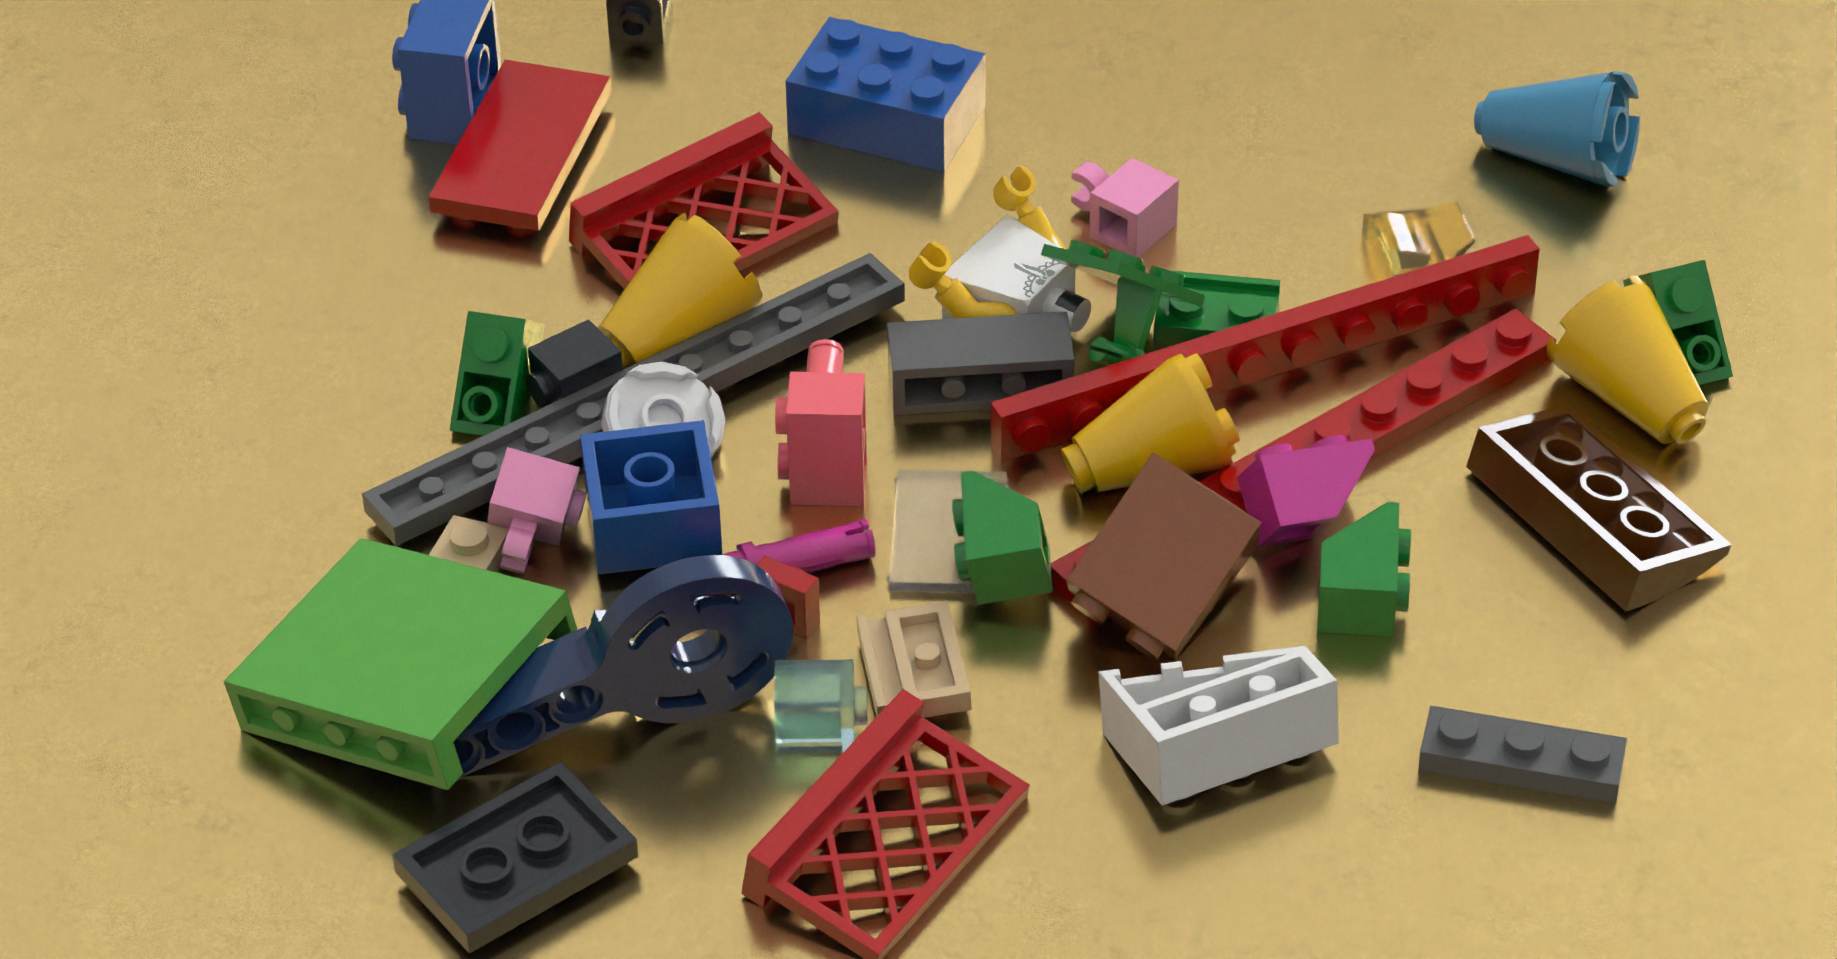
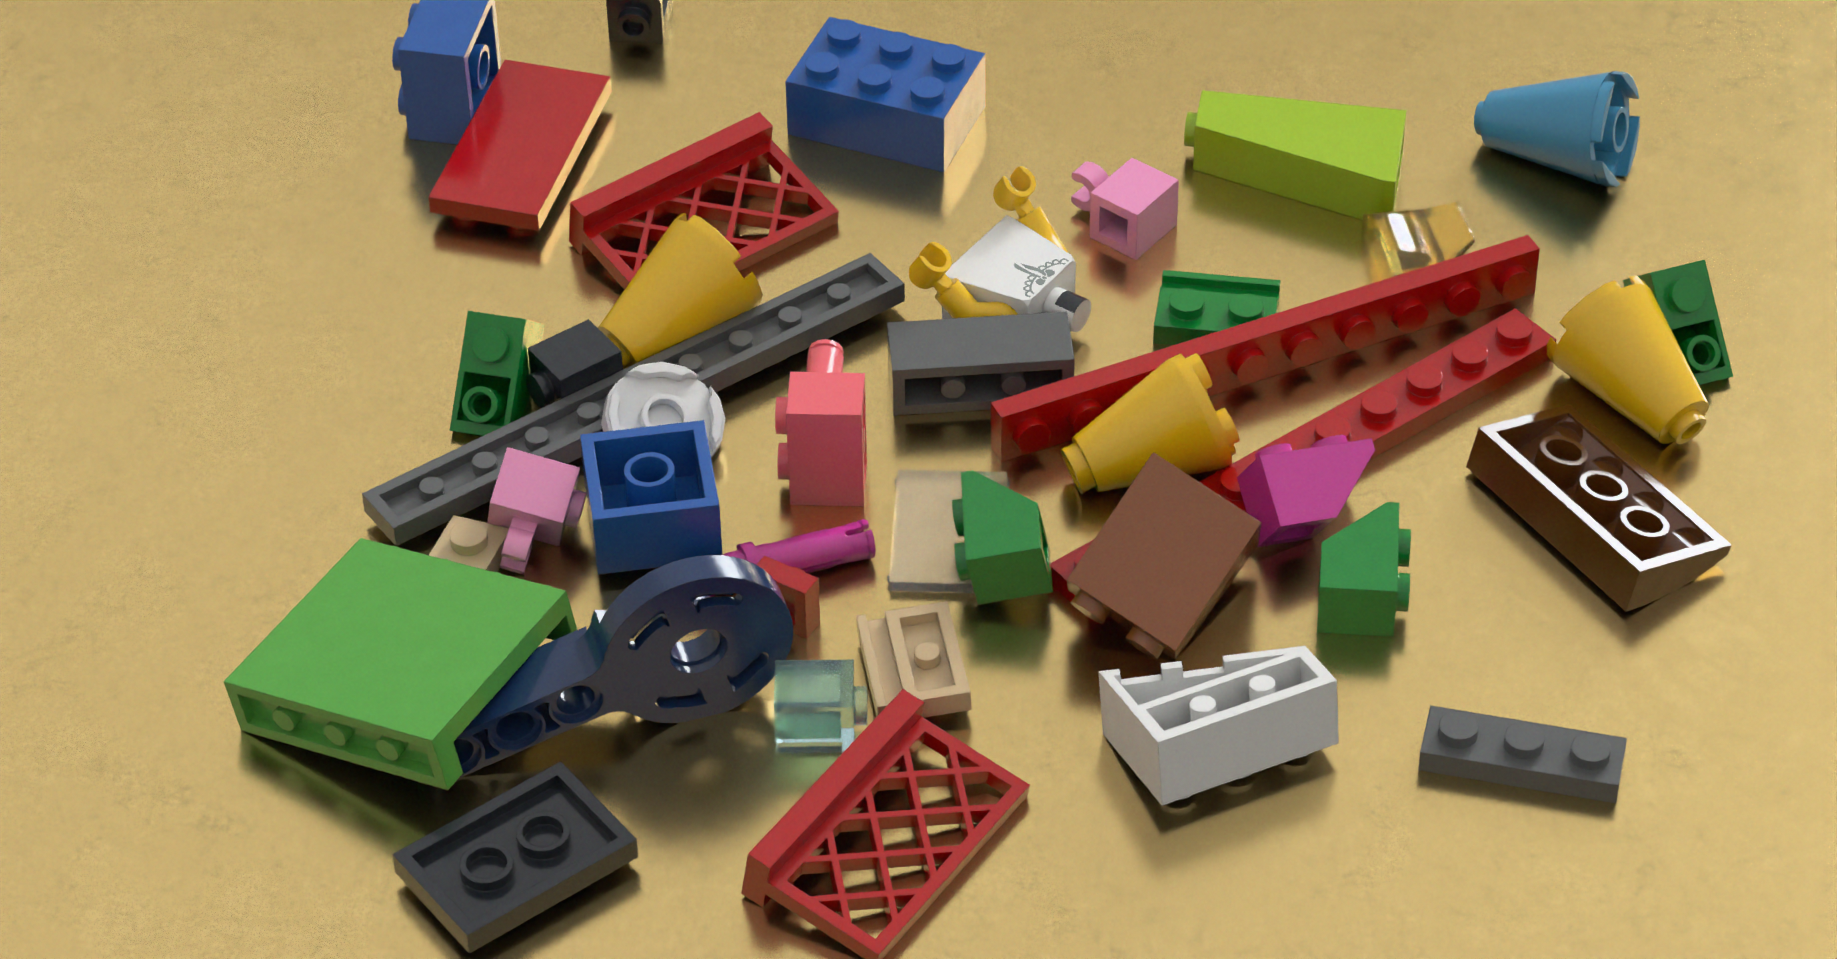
green plate [1041,240,1205,366] -> none
none -> lime slope [1184,90,1407,227]

